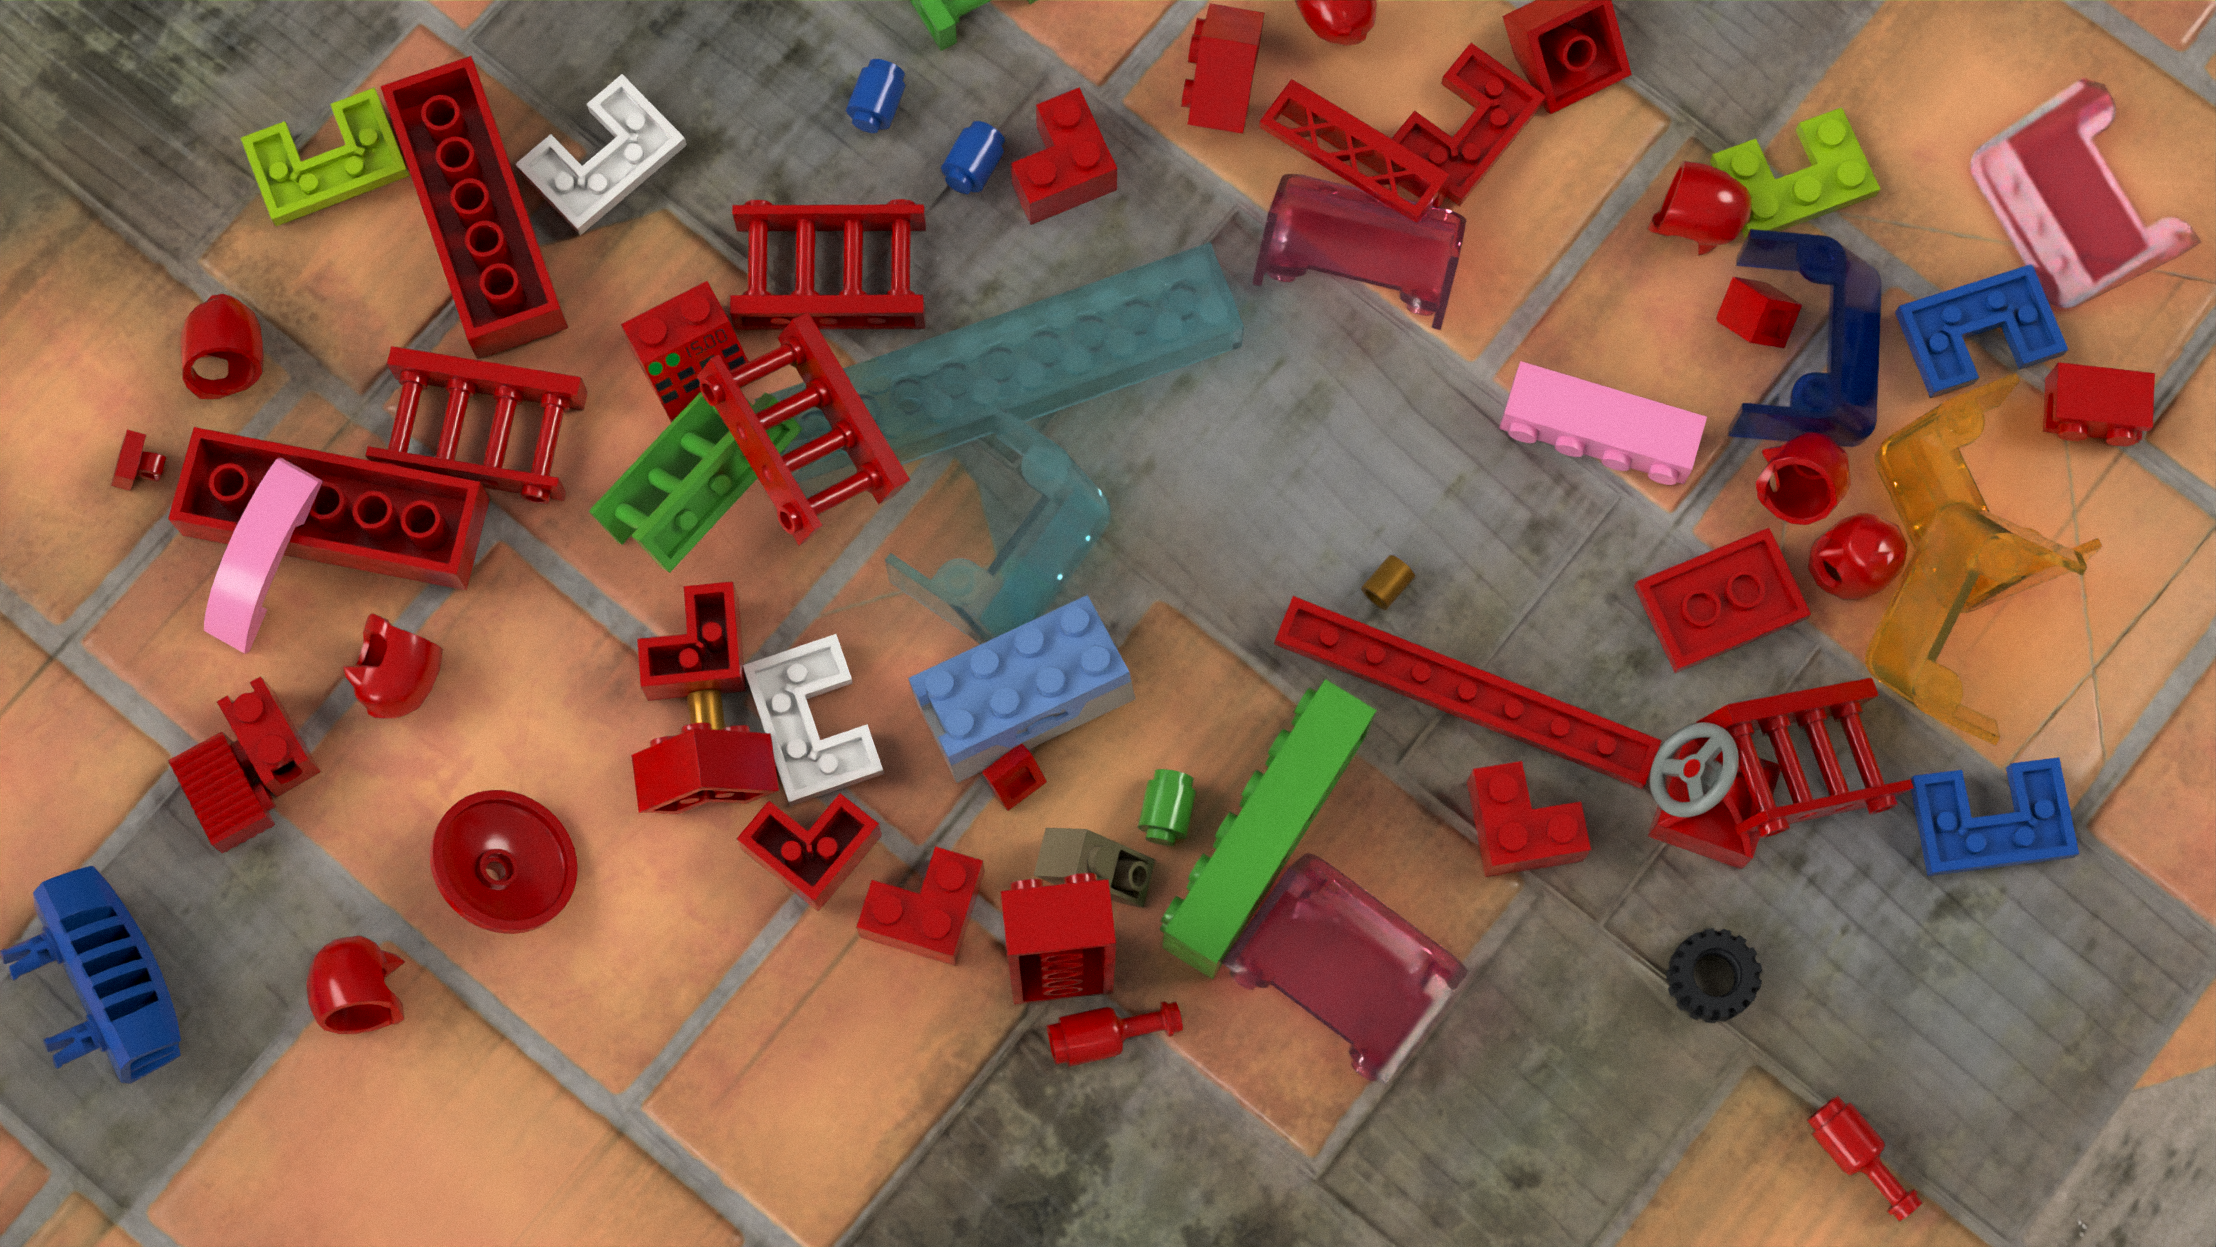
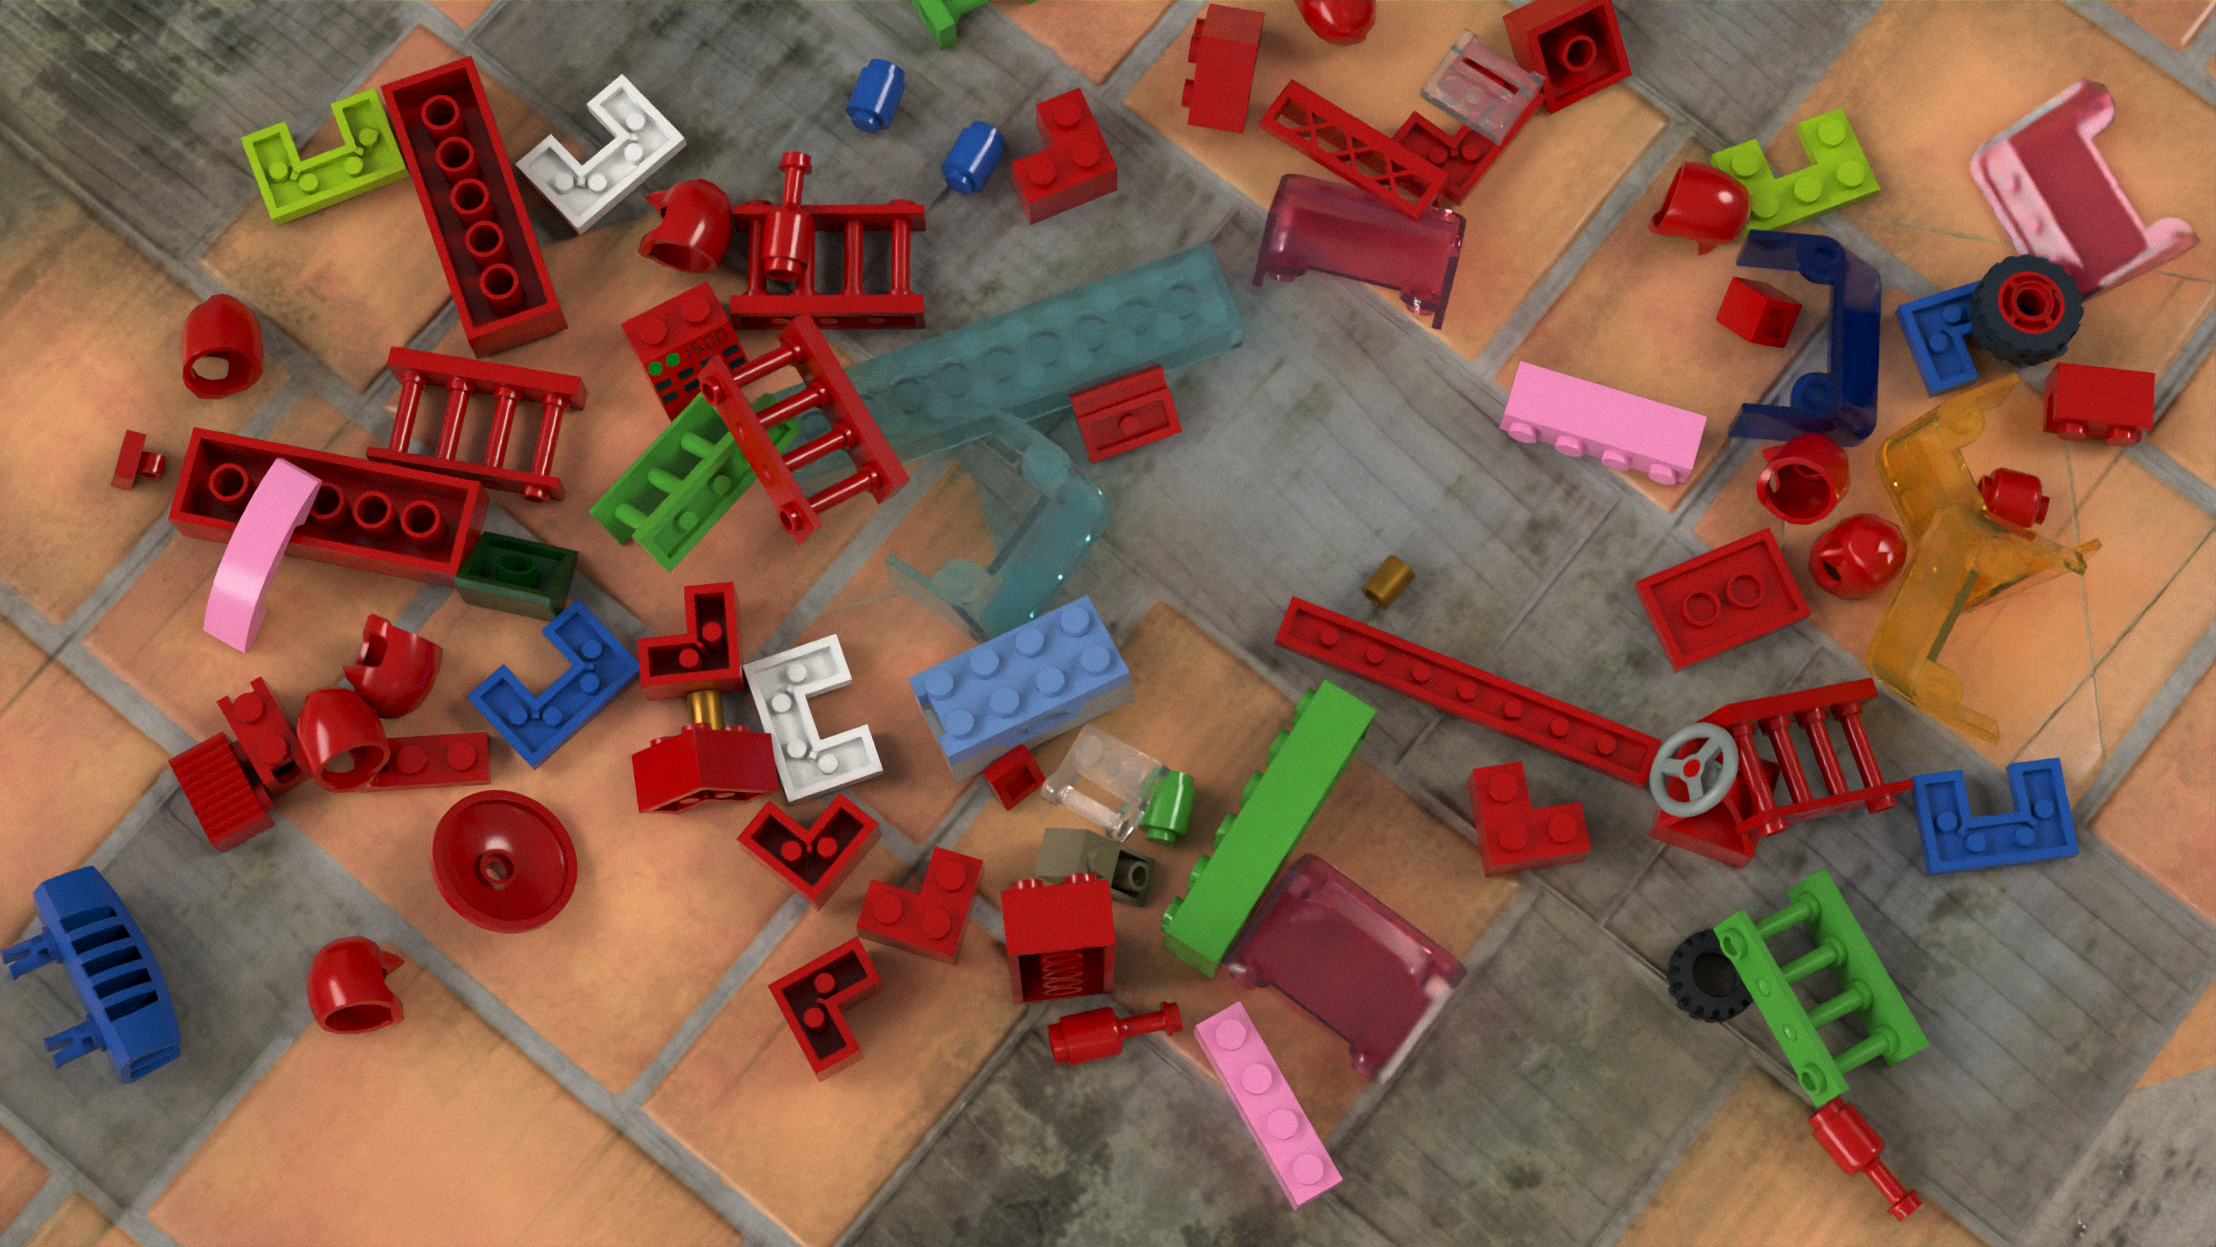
none -> red piece [296,687,391,793]
none -> red plate [349,732,491,792]
none -> dark green slope [454,531,578,622]
none -> blue plate [467,598,640,771]
none -> red piece [638,178,733,273]
none -> red piece [760,151,813,281]
none -> red brick [767,936,885,1082]
none -> clear plate [1041,722,1171,844]
none -> red plate [1068,363,1182,463]
none -> bright pink brick [1194,1001,1343,1211]
none -> clear plate [1420,28,1546,146]
none -> bright green fence [1713,868,1930,1108]
none -> black wheel [1968,254,2084,366]
none -> red head [1972,467,2050,536]

